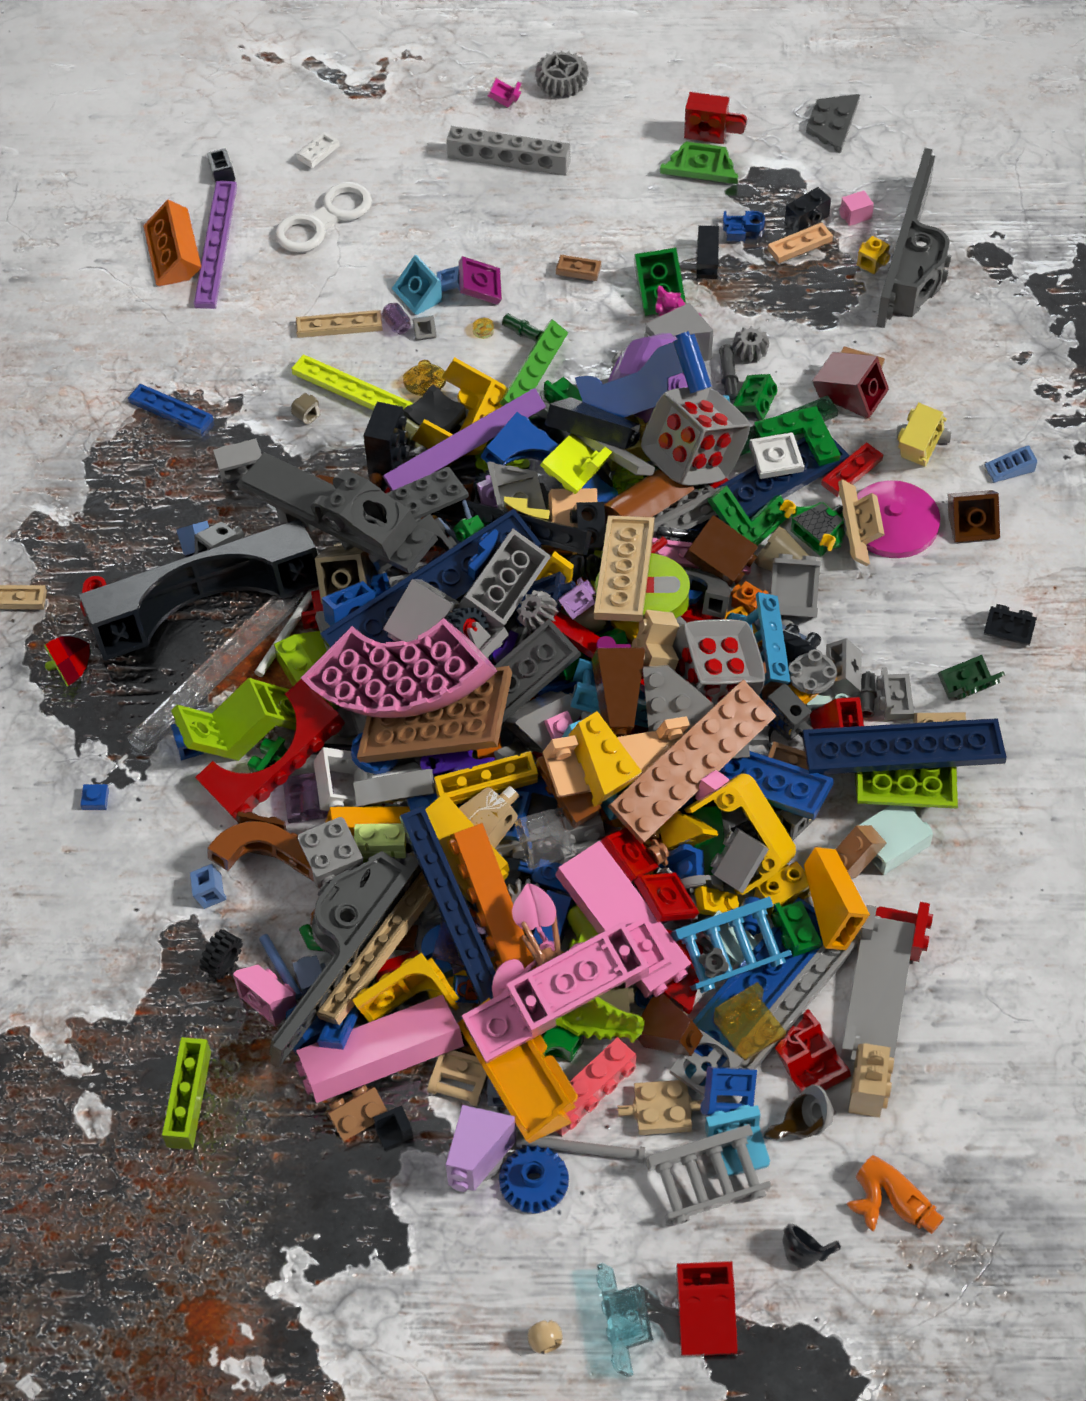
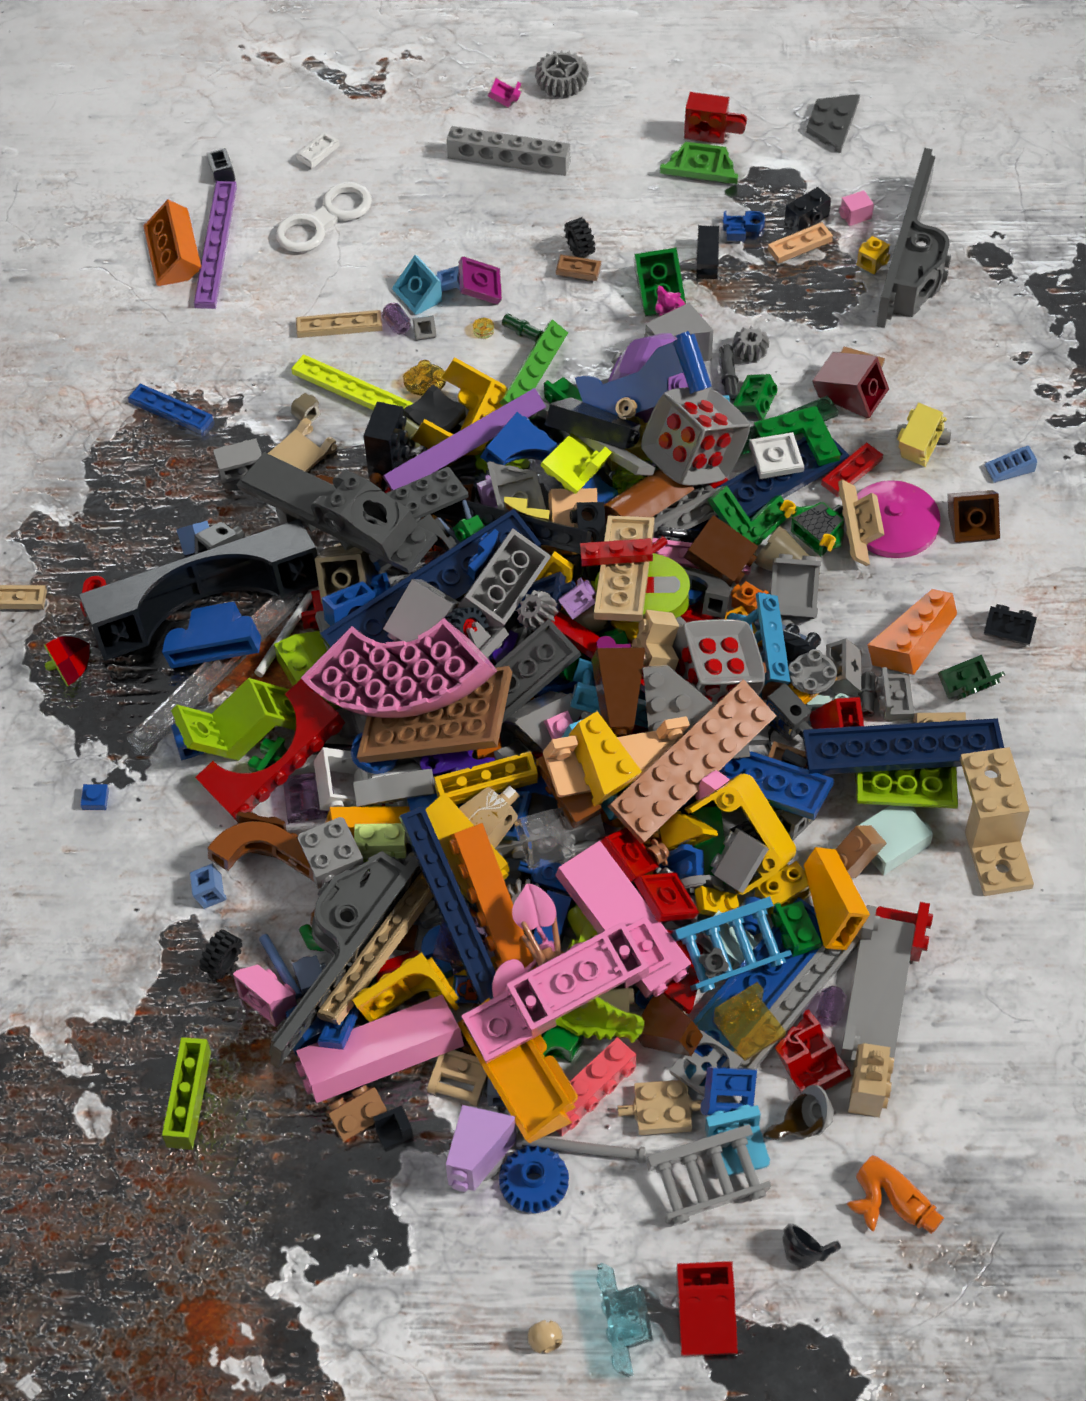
none -> blue brick [162,602,261,668]
none -> tan flag [268,418,338,472]
none -> black tyre [564,217,596,258]
none -> red plate [580,538,653,566]
none -> tan plate [615,397,637,420]
none -> black tile [781,749,807,769]
none -> clear purple brick [815,986,847,1027]
none -> orange wedge [867,589,957,675]
none -> tan bracket [960,747,1034,896]

